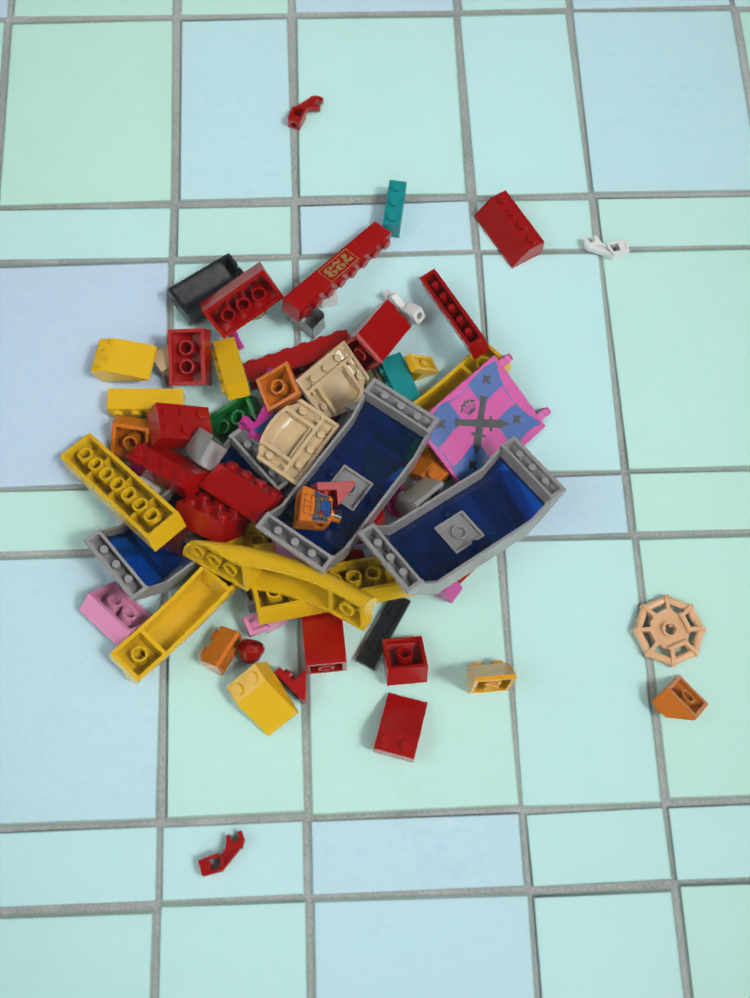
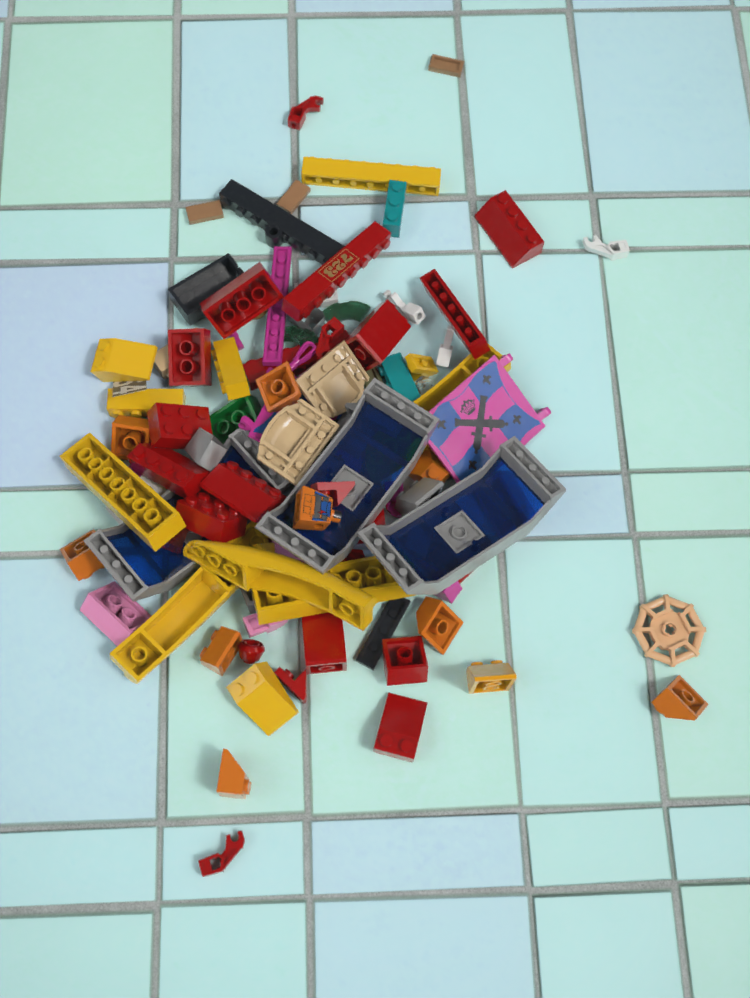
none -> orange slope [60,529,105,581]
none -> sticker [112,381,147,397]
none -> medium nougat tile [186,200,224,225]
none -> orange slope [216,749,251,799]
none -> black hinge [219,179,345,265]
none -> dark pink tile [262,246,292,366]
none -> medium nougat tile [276,180,311,214]
none -> clear green tile [284,326,318,347]
none -> dark pink piece [290,341,316,372]
none -> yellow brick [301,157,441,196]
none -> red piece [315,317,344,360]
none -> clear green tile [323,301,371,322]
none -> clear tile [415,376,434,395]
none -> orange slope [416,596,464,655]
none -> medium nougat tile [428,54,464,78]
none -> white piece [436,325,454,368]

